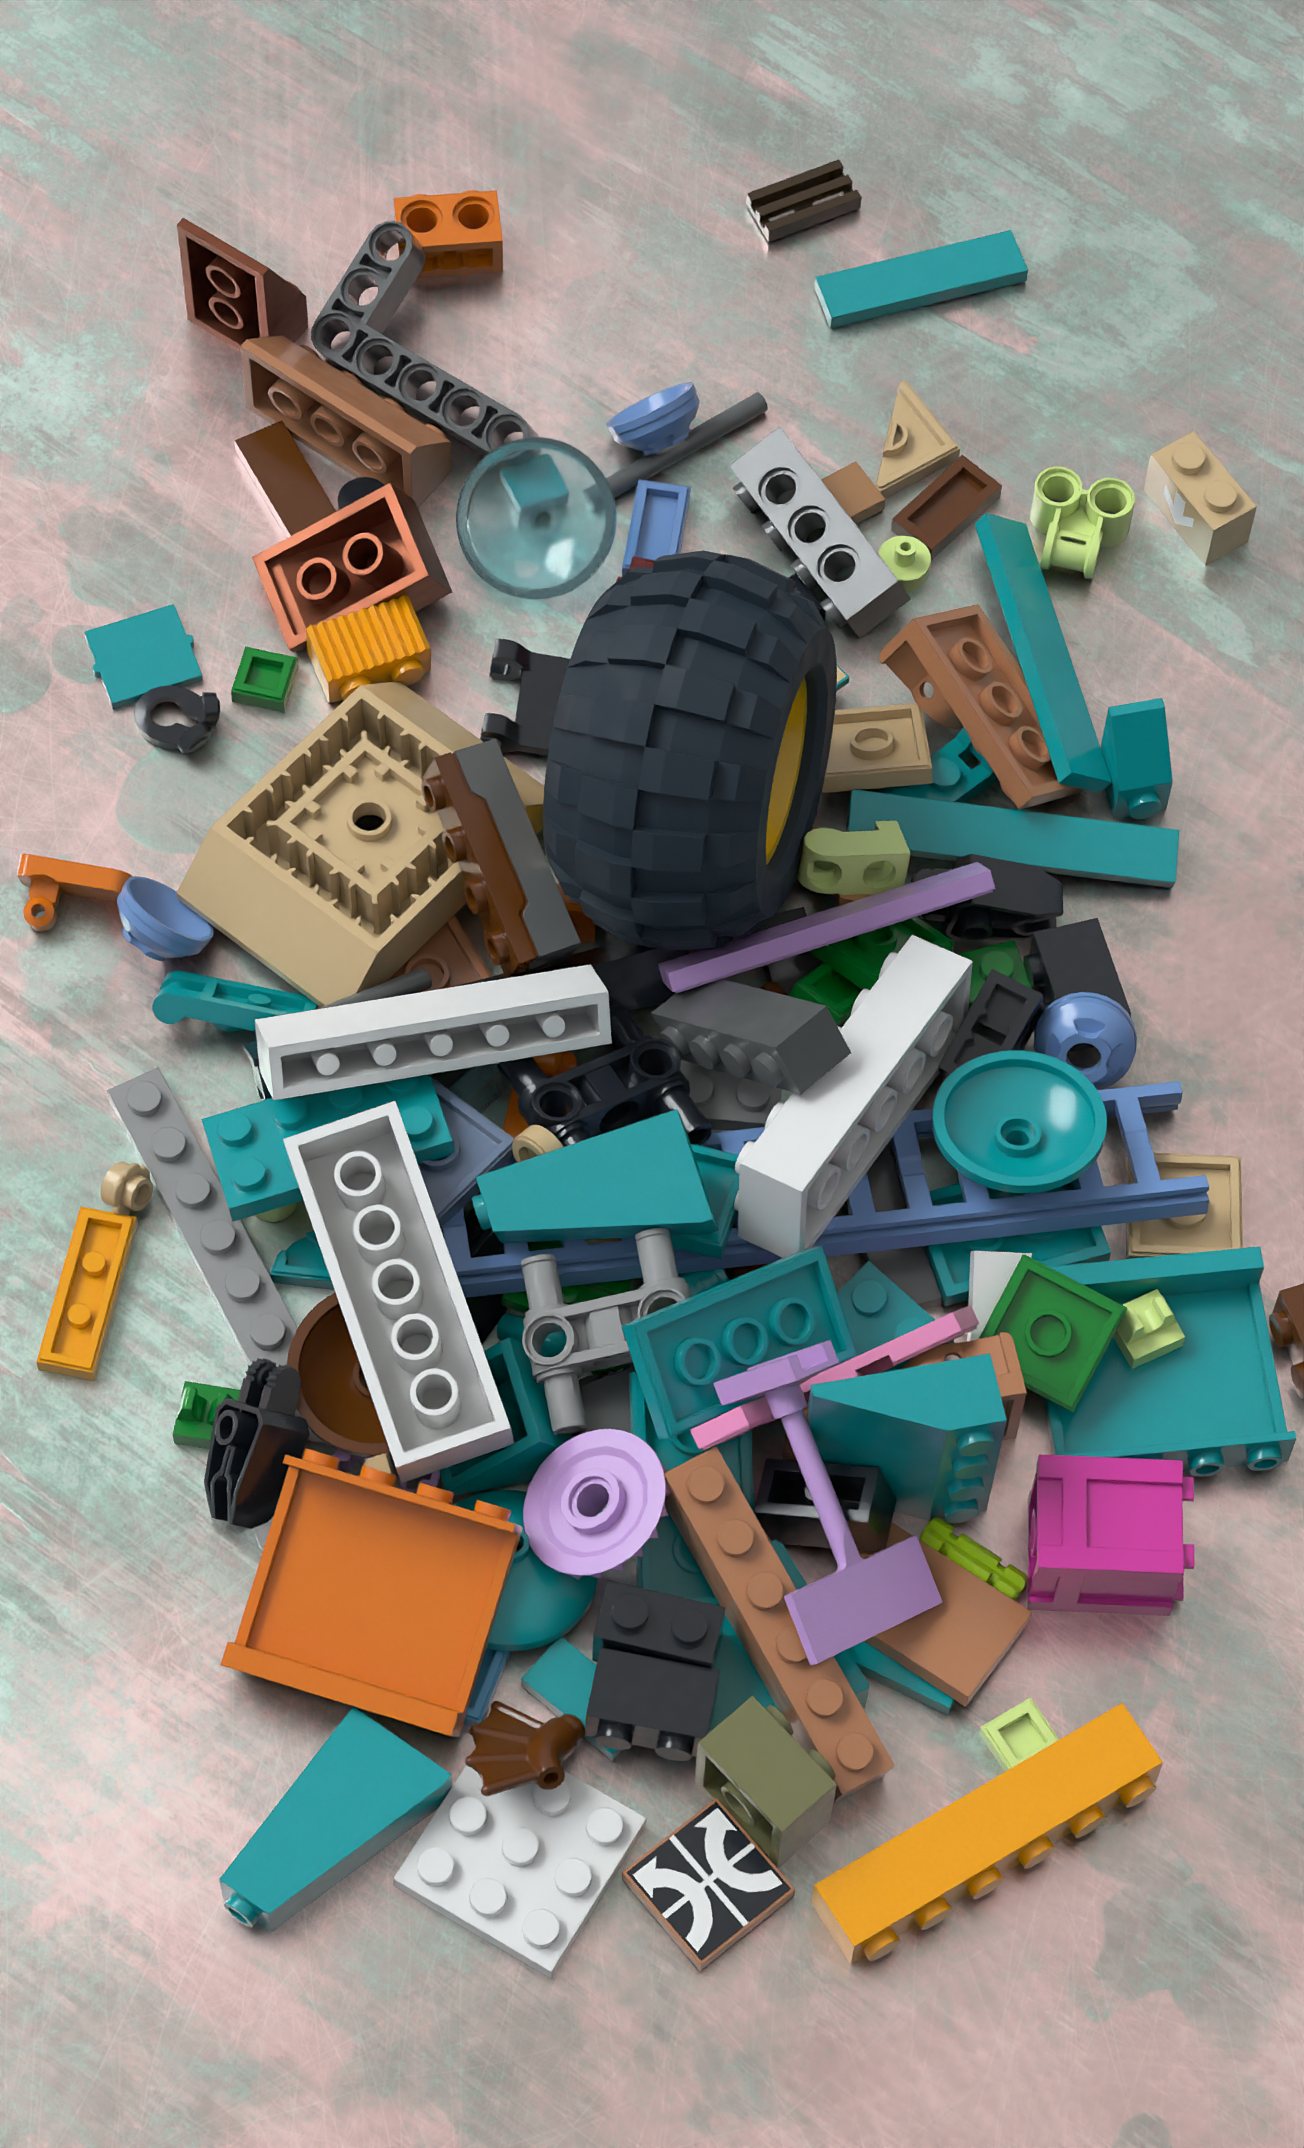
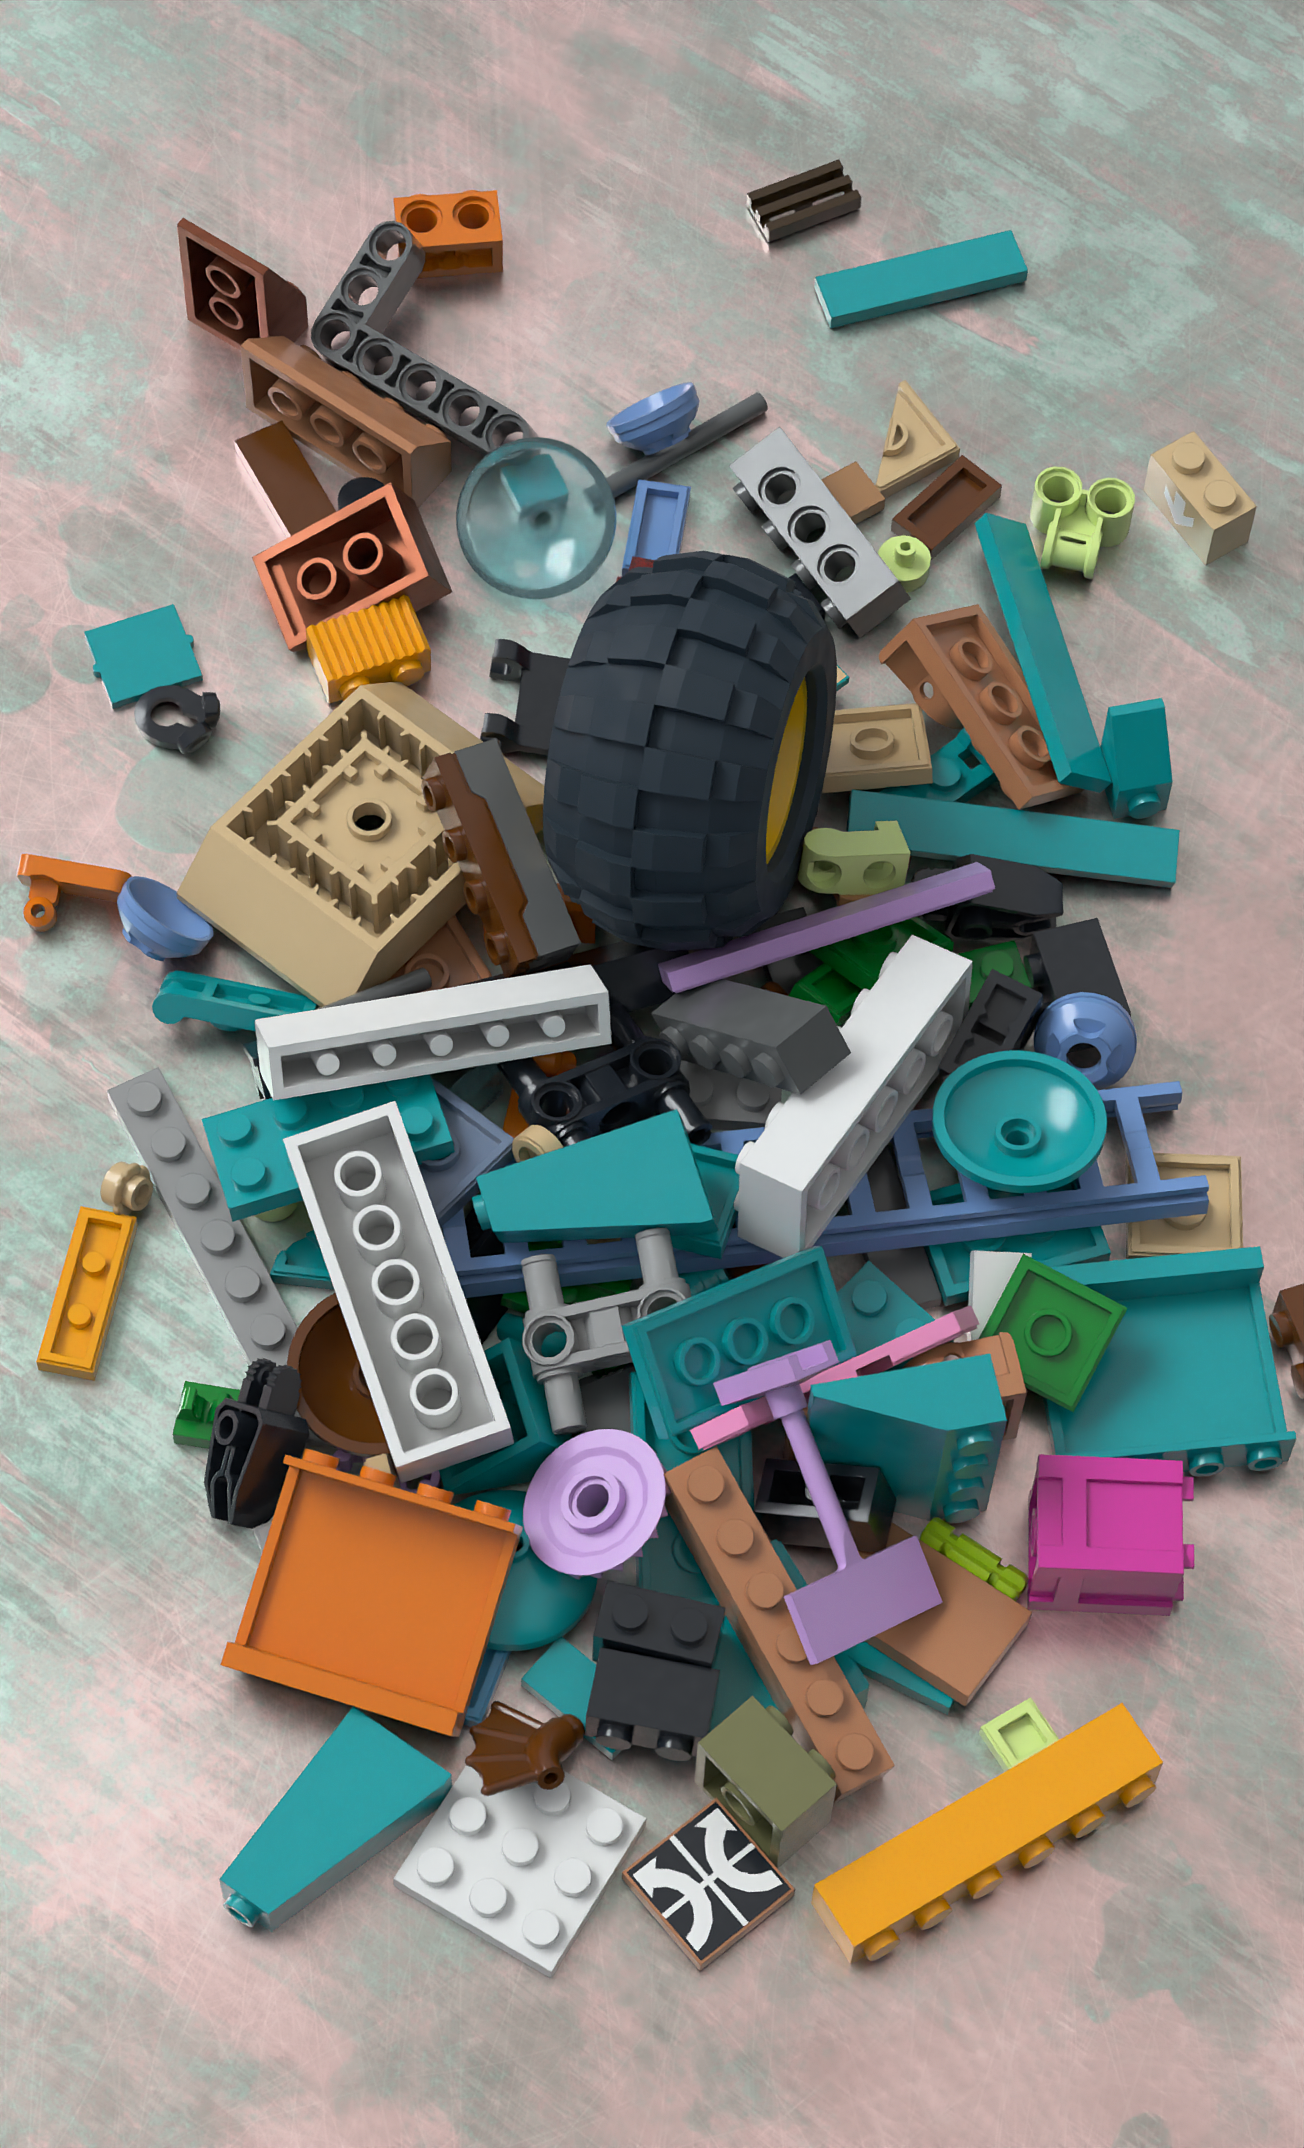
green tile [231,646,299,712] -> none
yellowish green tile [1113,1289,1185,1369] -> none

